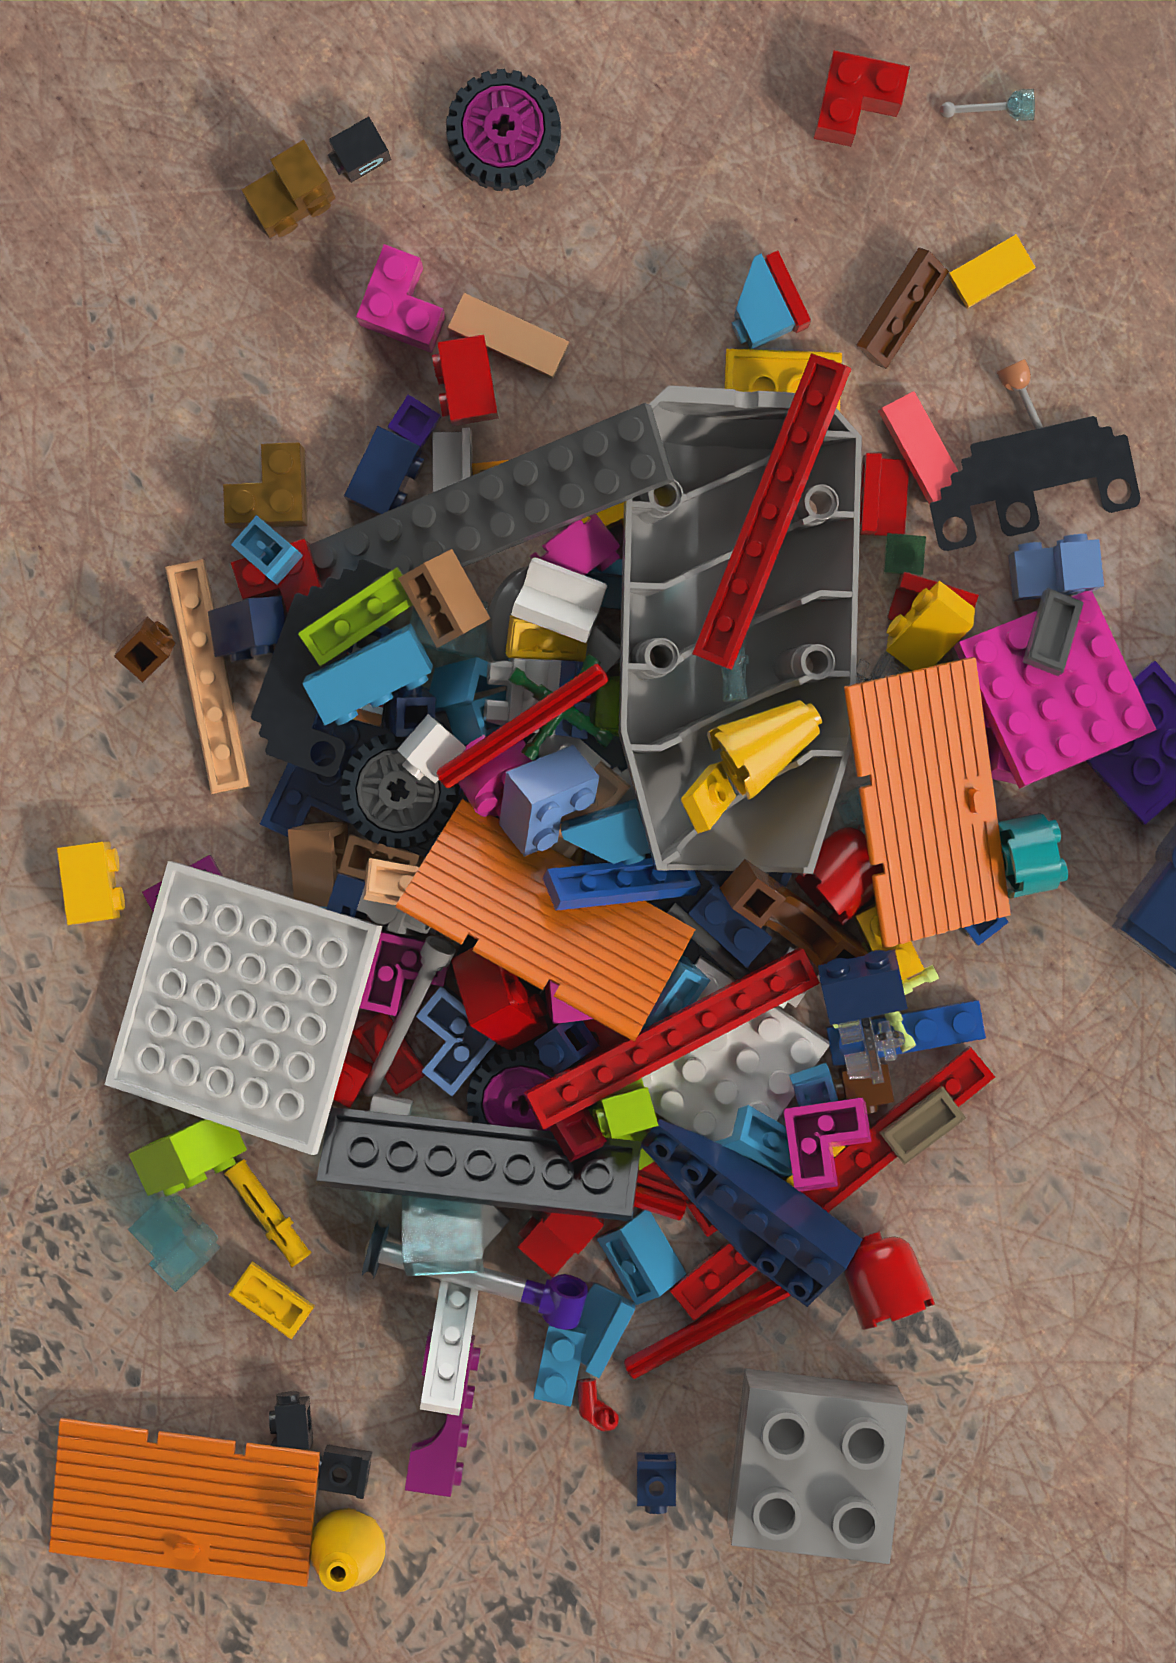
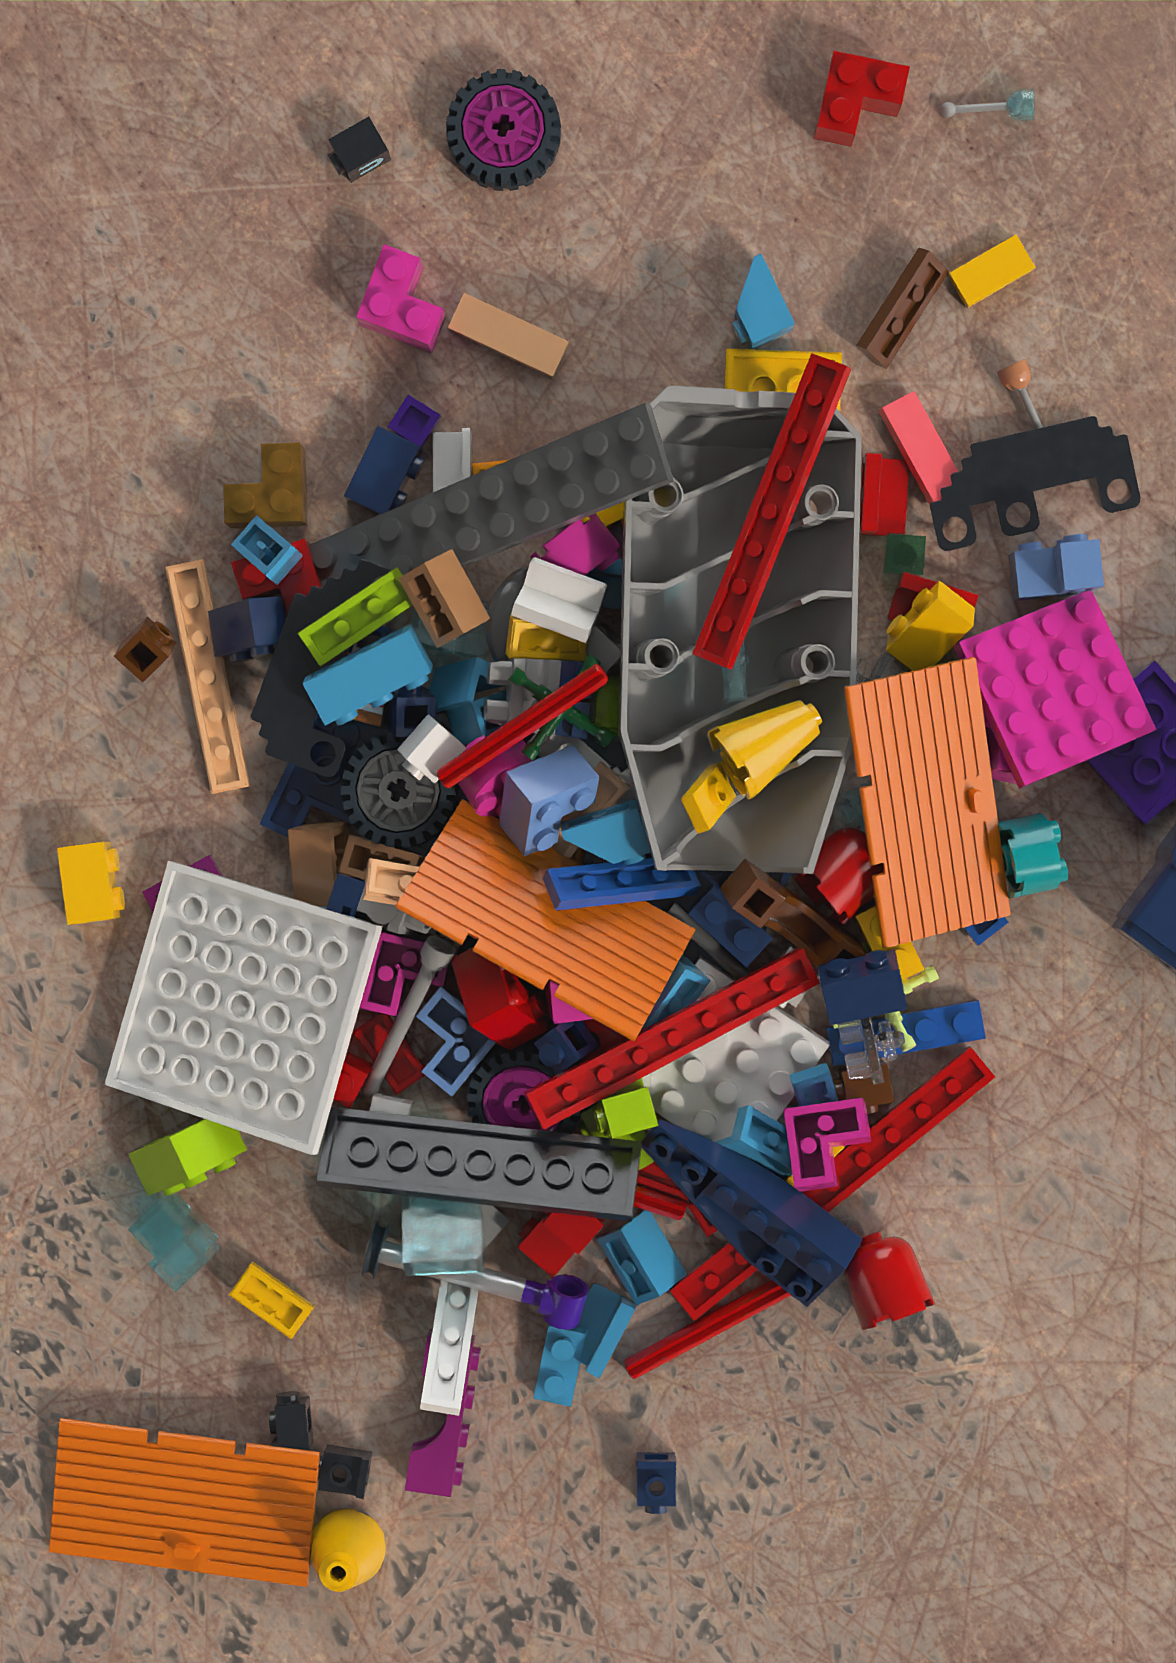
yellow pin [224,1159,312,1268] -> none
pearl gold brick [241,139,336,238] -> none
red brick [432,334,499,426] -> none
dark red plate [550,1107,607,1162] -> none
red arm [577,1378,619,1431] -> none
light grey brick [727,1368,908,1564] -> none
red tile [764,250,811,333] -> none
dark tan tile [879,1086,966,1165] -> none
dark grey tile [1023,588,1084,676] -> none

